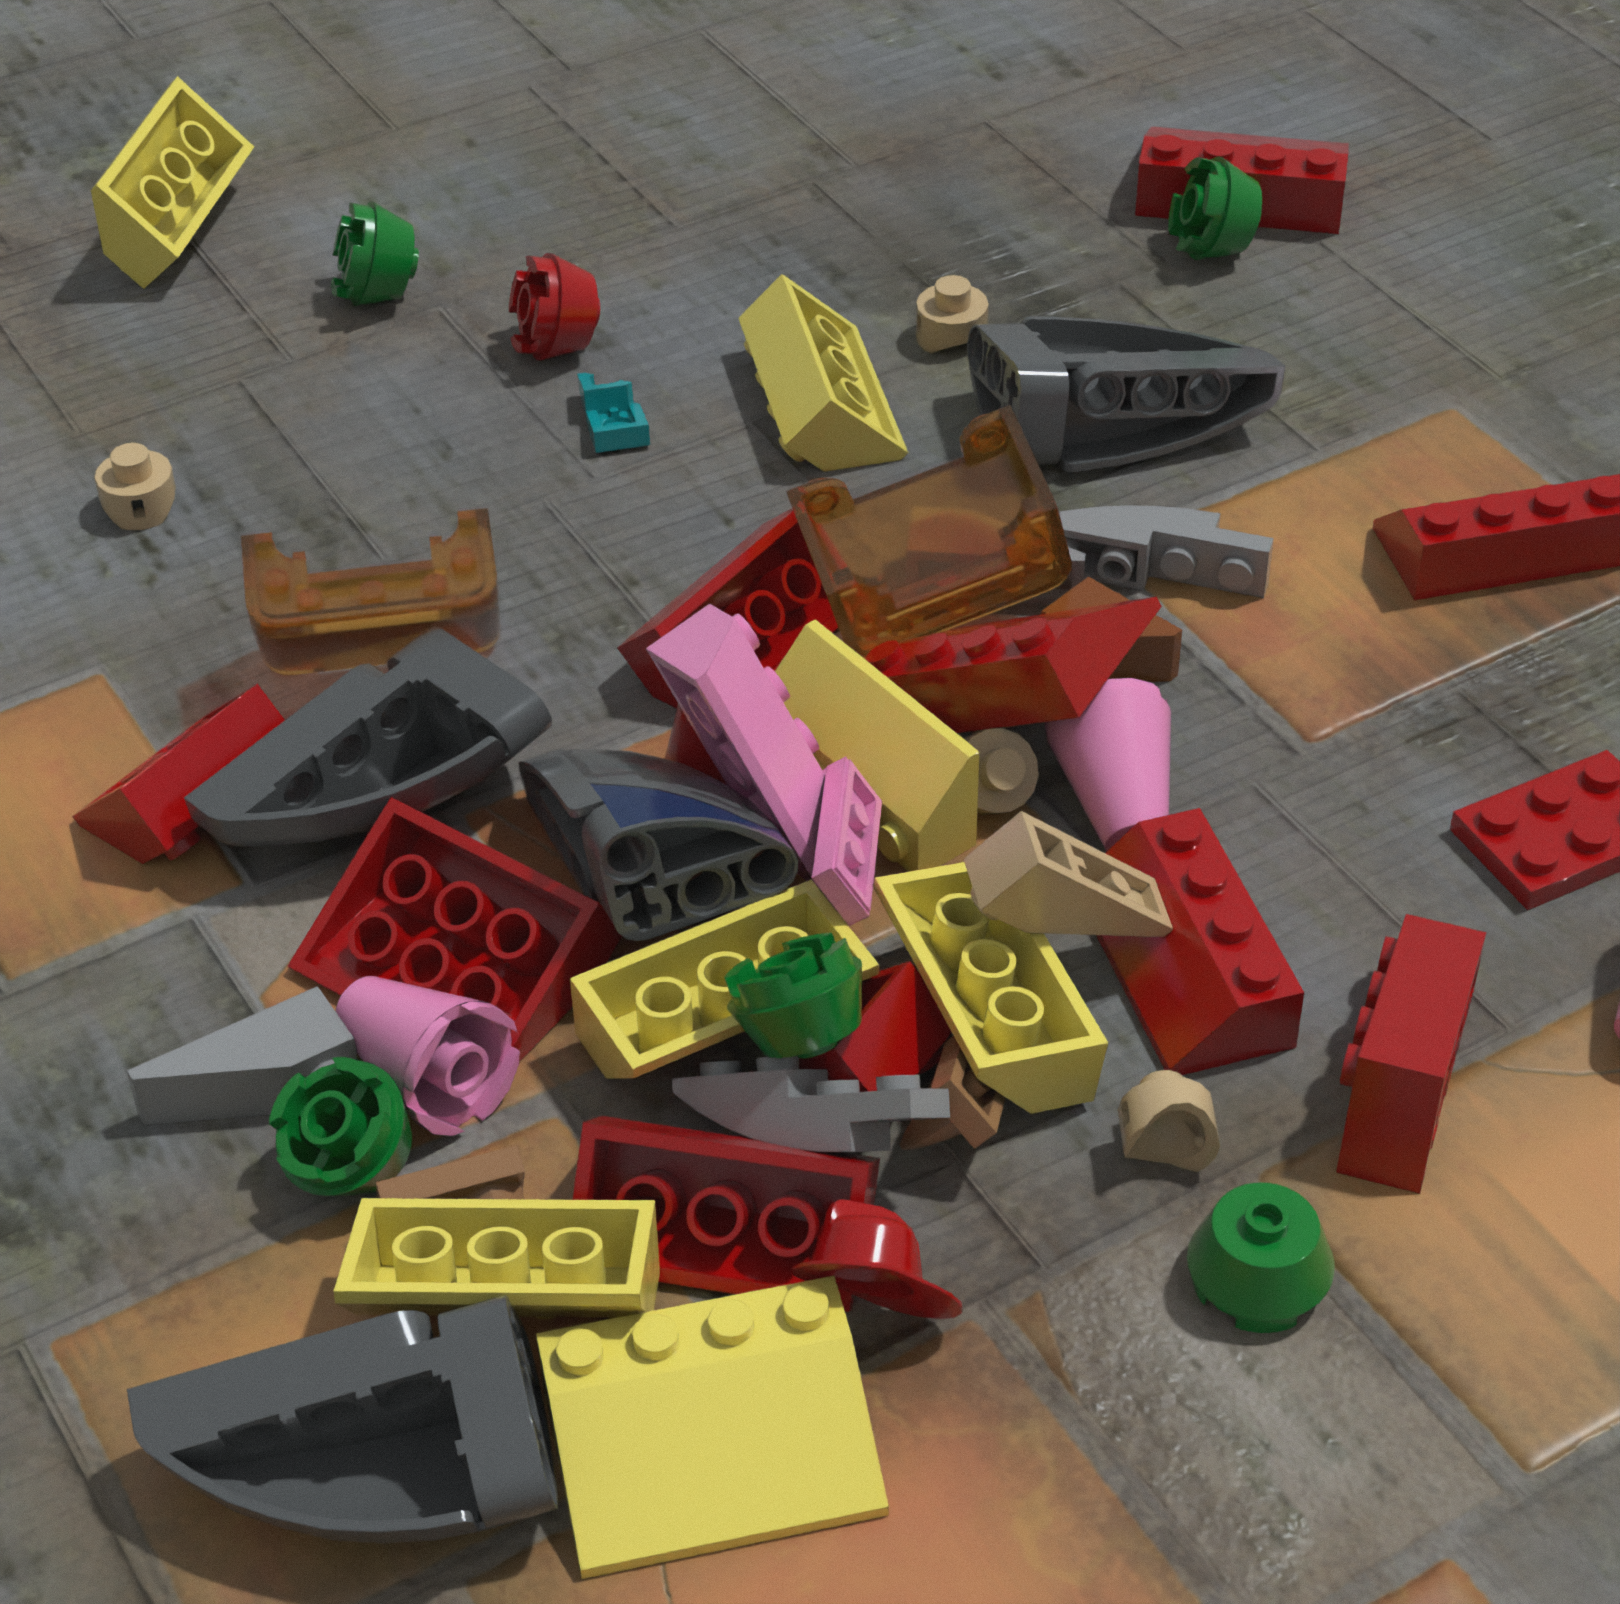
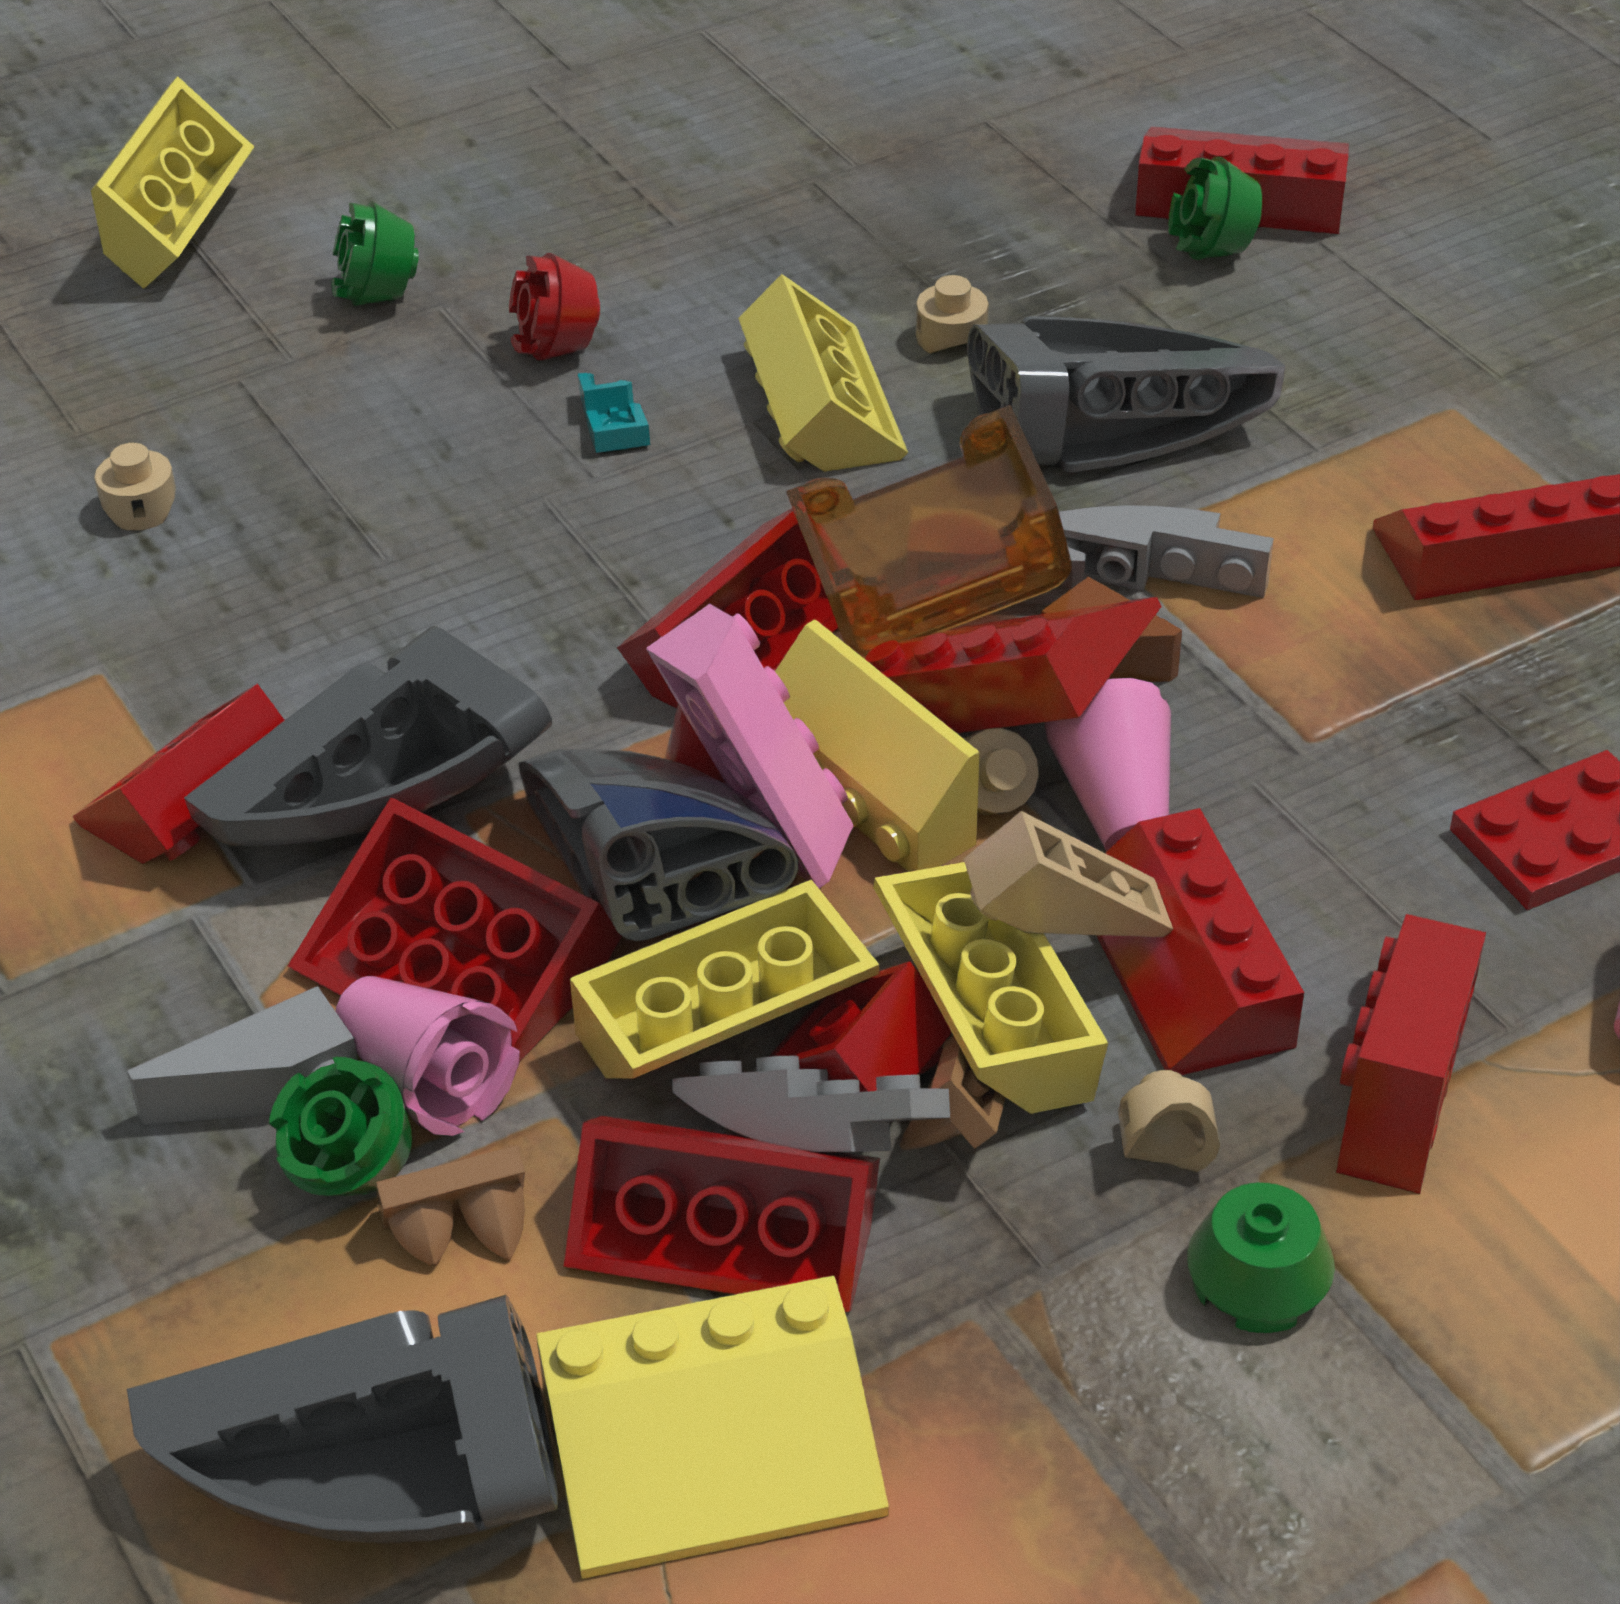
clear orange windscreen [241,508,501,675] -> none
light yellow slope [333,1198,660,1319] -> none
green cone [724,933,862,1059] -> none
red piece [792,1199,963,1319] -> none
bright pink tile [812,756,882,926] -> none

